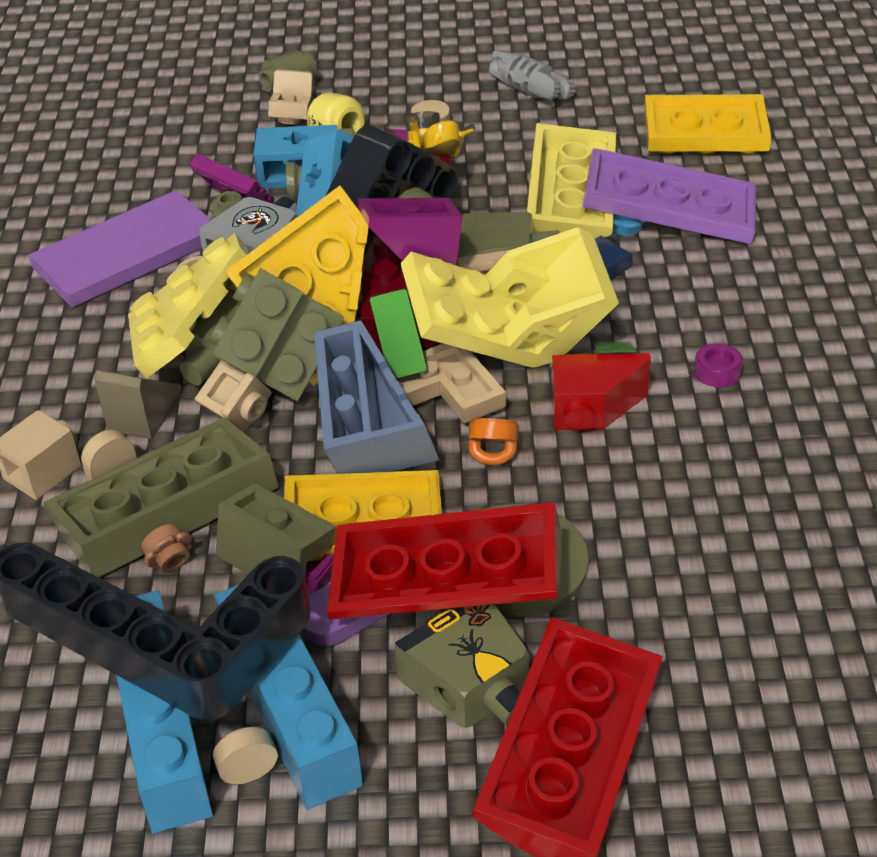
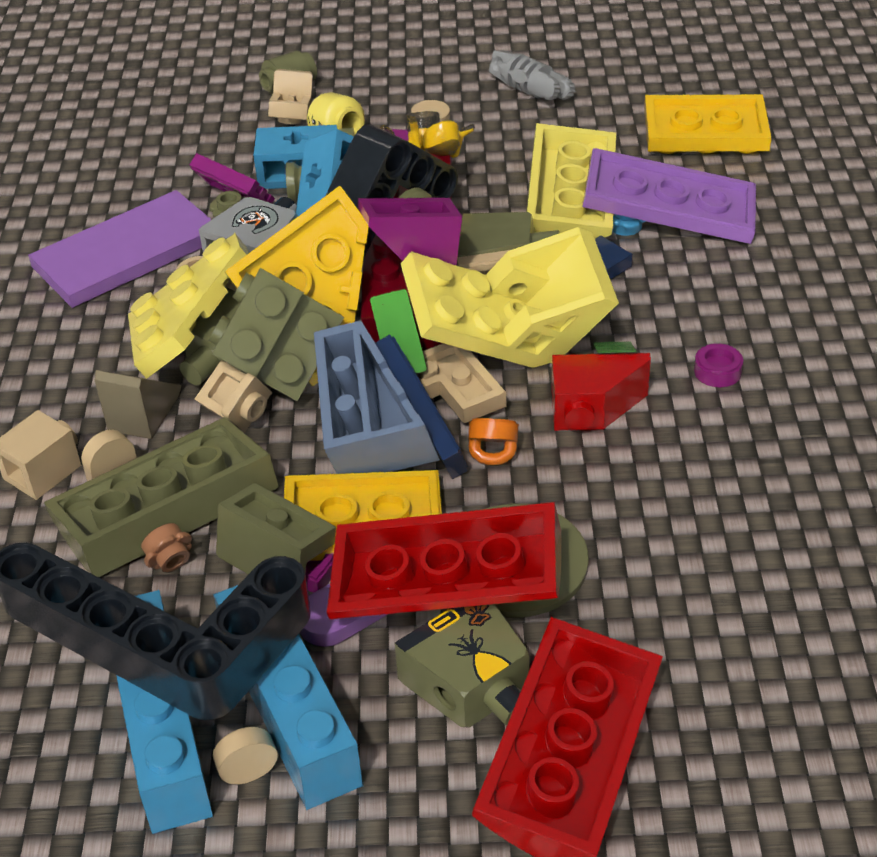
none -> dark blue tile [375,335,468,479]

